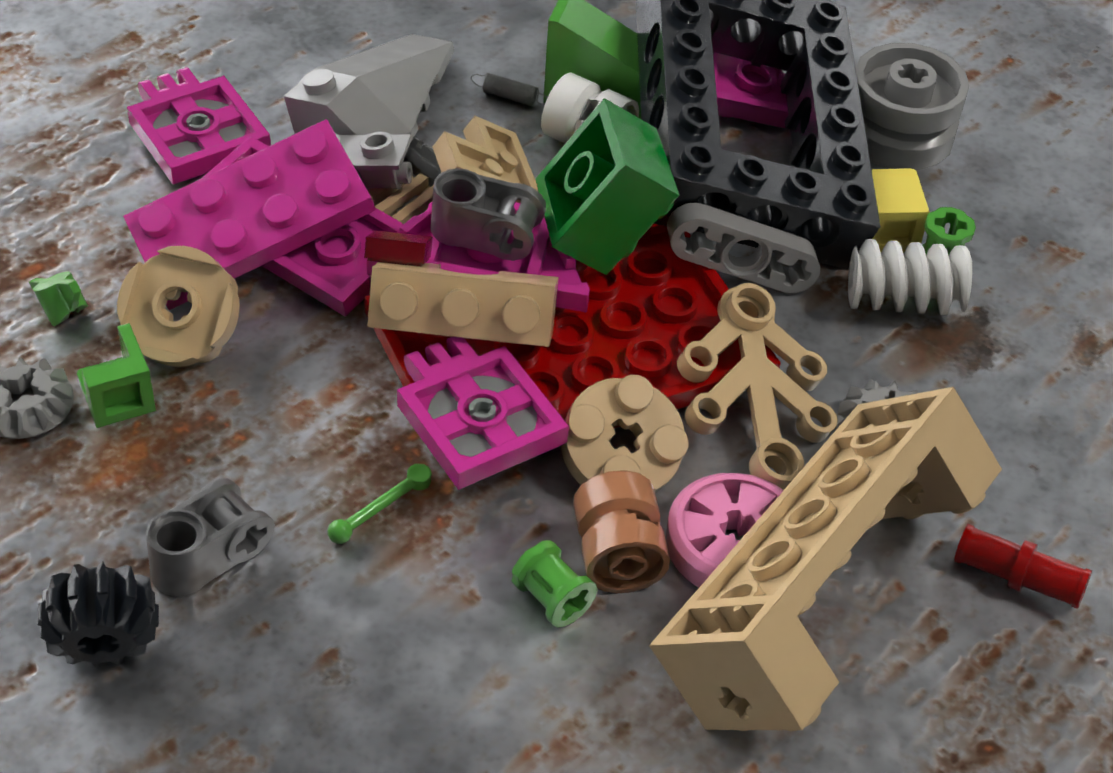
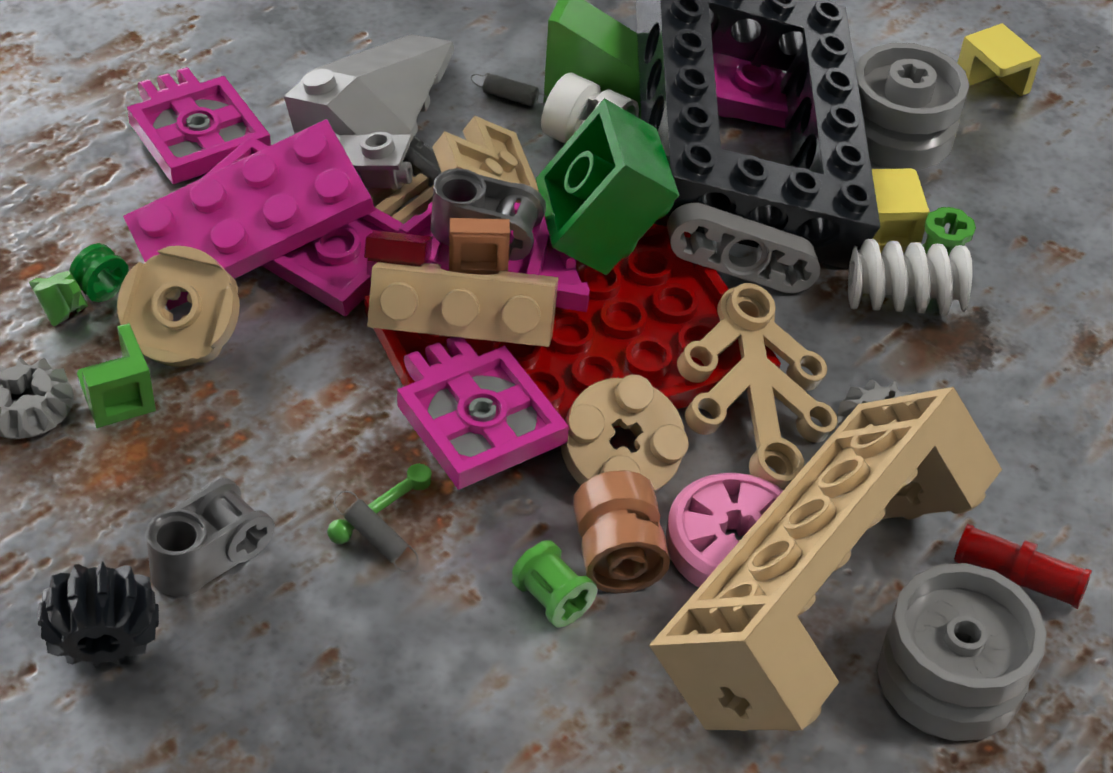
none -> green bush [69,243,129,303]
none -> light grey piece [334,491,419,572]
none -> nougat tile [449,218,510,275]
none -> light grey wheel [877,563,1047,741]
none -> light yellow panel [957,23,1041,96]

